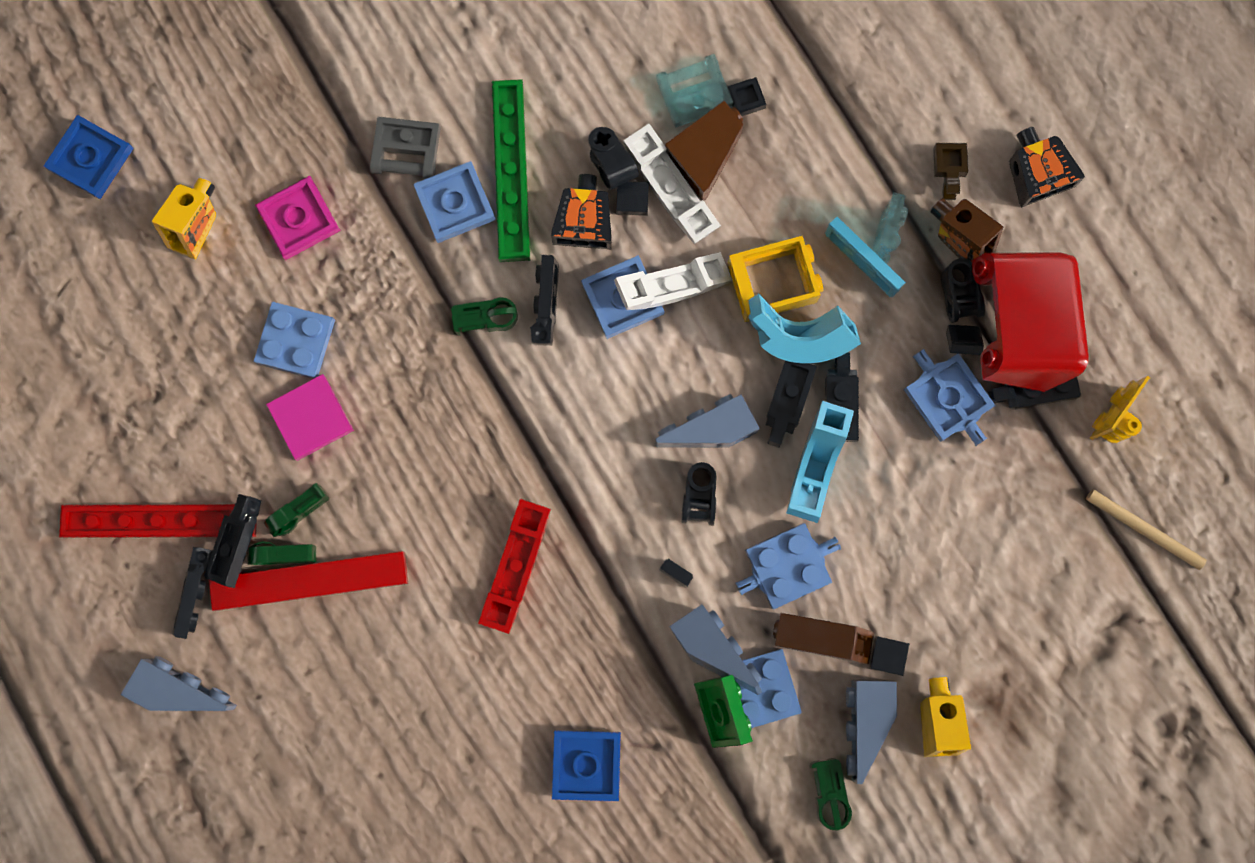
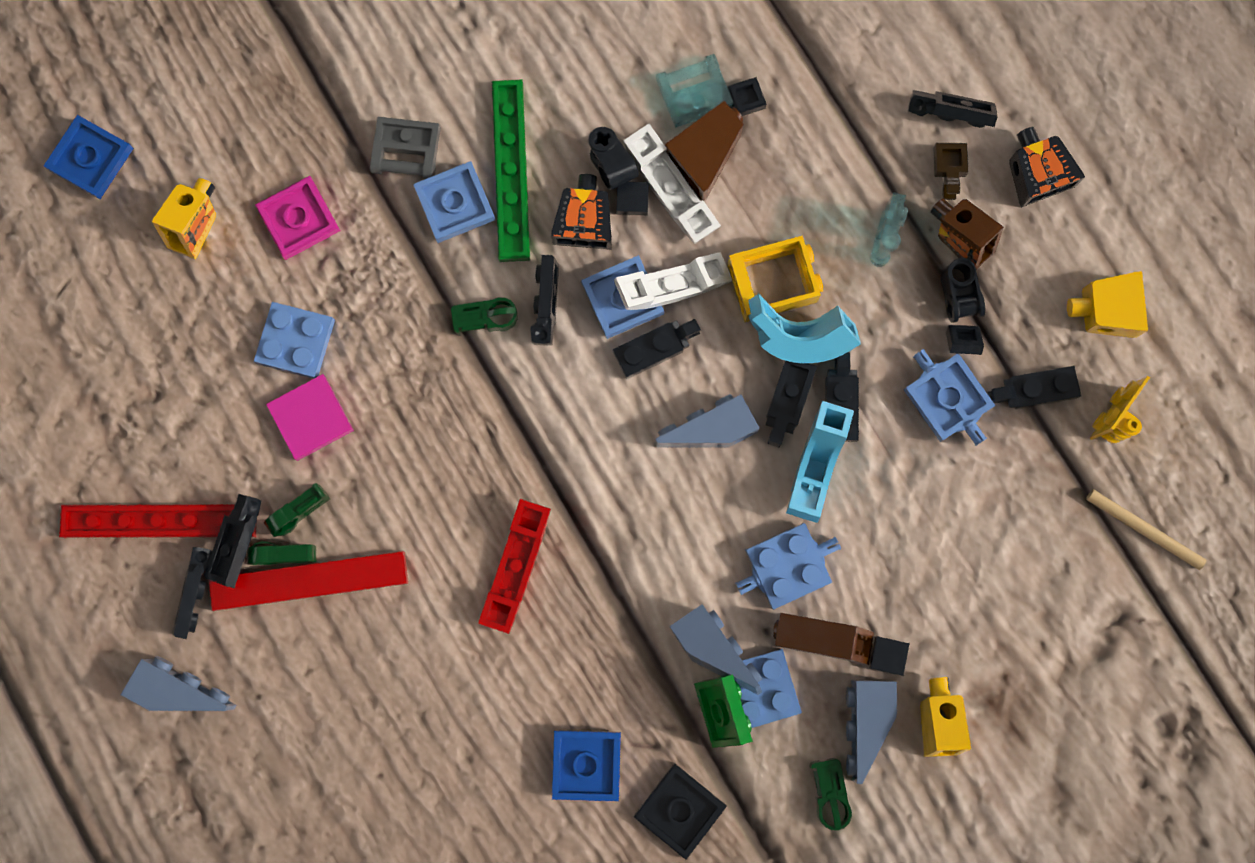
black tile [659,559,693,588] -> none
black piece [681,462,717,526] -> none
medium azure tile [825,217,906,297] -> none
red windscreen [972,252,1089,392] -> none
none -> black hinge [613,319,701,379]
none -> black tile [634,763,727,860]
none -> black hinge [908,90,998,128]
none -> yellow torso [1067,271,1148,338]

